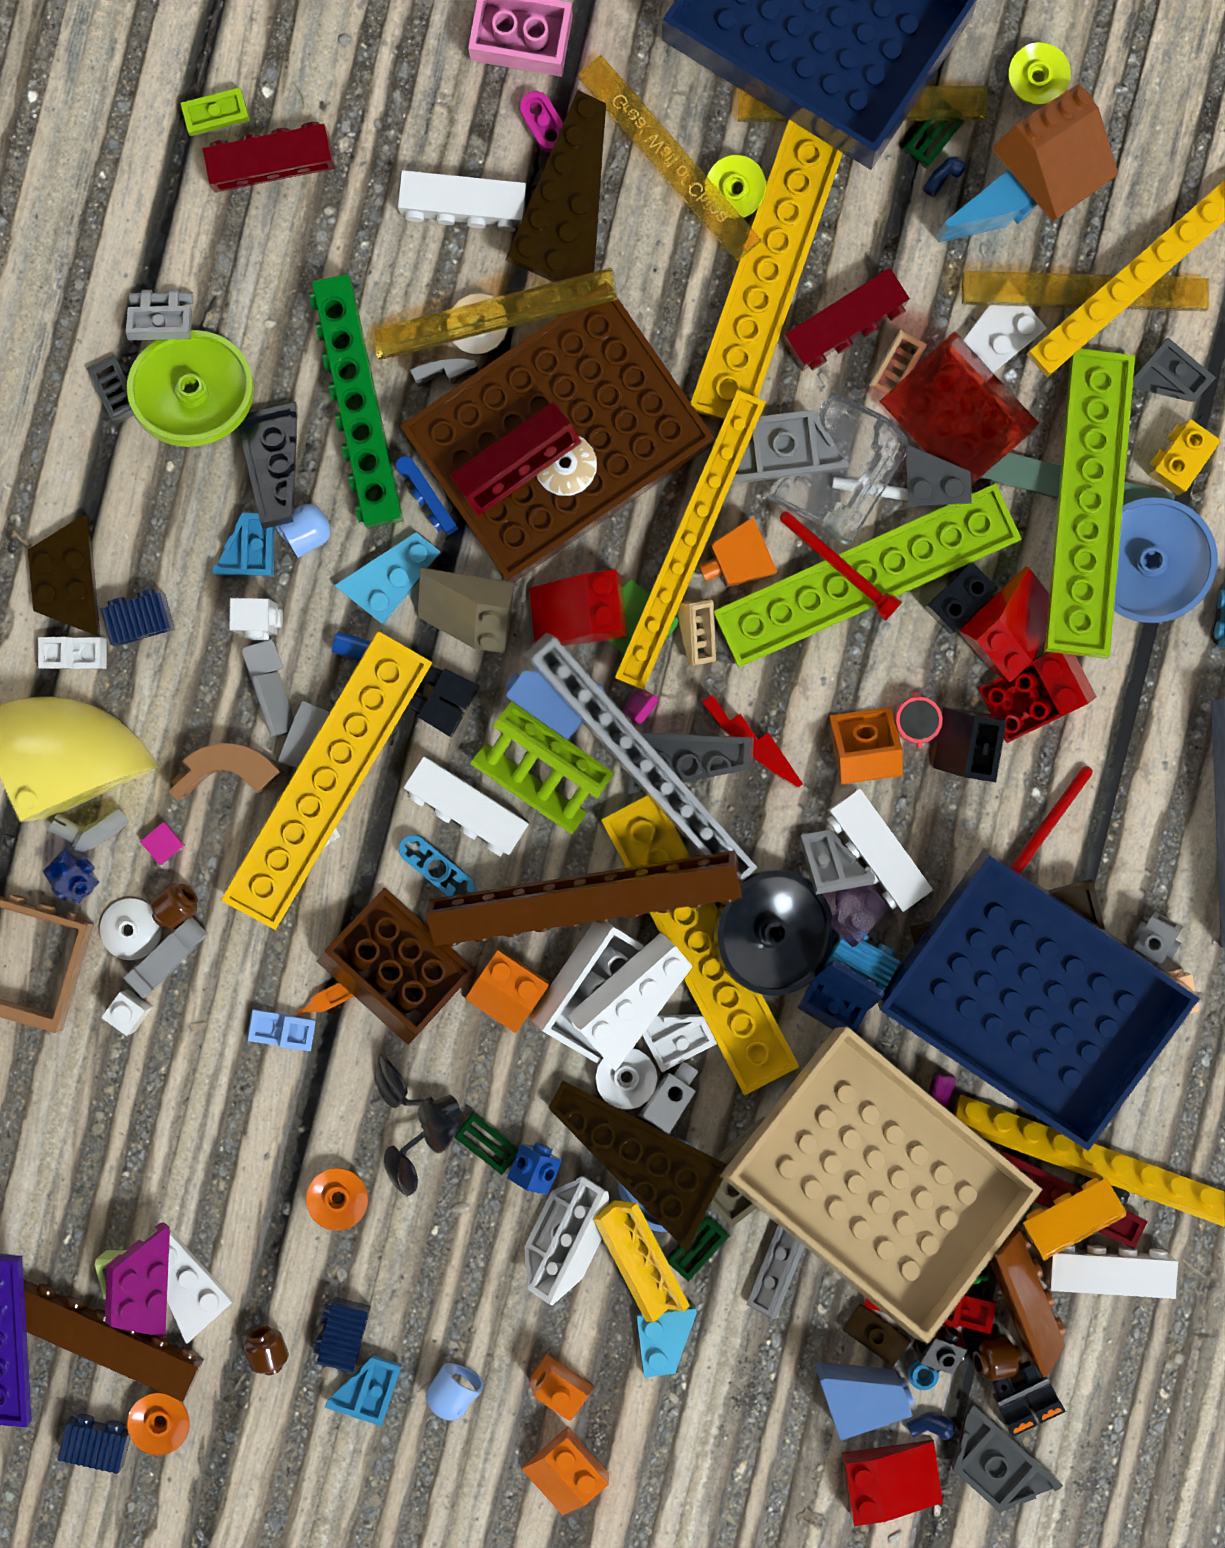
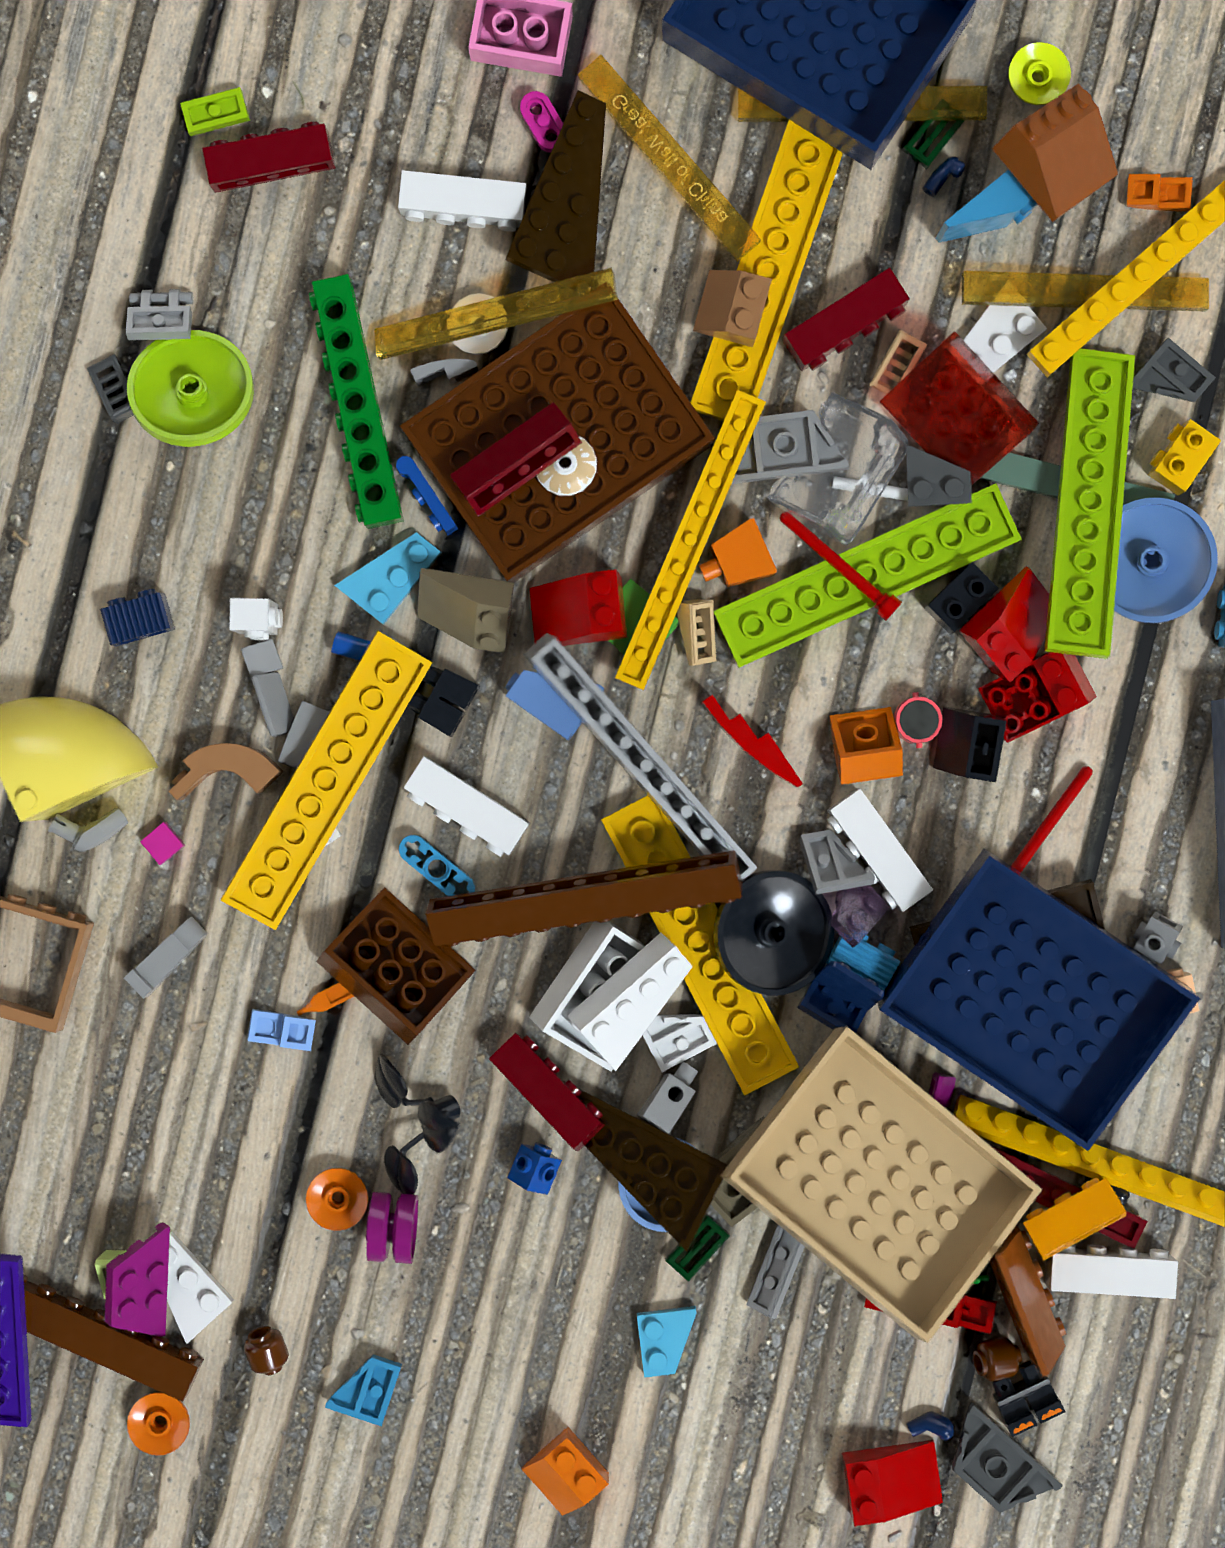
dark brown wing [28,515,100,635] -> none
white slope [38,637,107,669] -> none
clear blue brick [42,849,100,905] -> none
dark blue brick [57,1414,130,1474] -> none
white dish [100,898,162,960] -> none
white brick [101,989,153,1036] -> none
reddish brown head [151,883,198,929] -> none
dark azure wing [212,513,275,577] -> none
black wing [238,402,298,529] -> none
light blue helmet [275,503,331,558] -> none
dark blue brick [313,1297,371,1373] -> none
light blue helmet [426,1363,484,1421] -> none
dark green tile [454,1111,519,1175] -> none
orange slope [465,947,550,1034] -> none
lime fence [470,701,615,835] -> none
white wedge [524,1176,609,1305] -> none
orange torso [529,1353,595,1421] -> none
yellow fence [593,1200,690,1323] -> none
white dish [595,1048,658,1110] -> none
dark pink slope [621,688,658,725] -> none
dark grey wing [628,732,753,794] -> none
neon yellow dish [705,155,766,219] -> none
medium blue slope [814,1362,915,1441] -> none
dark brown plate [842,1303,911,1367] -> none
dark azure plate [908,1359,939,1390] -> none
black brick [913,1325,967,1375] -> none
none -> magenta wheel [366,1192,418,1264]
none -> dark red brick [489,1032,605,1152]
none -> medium nougat slope [693,270,772,347]
none -> orange slope [1126,174,1193,211]

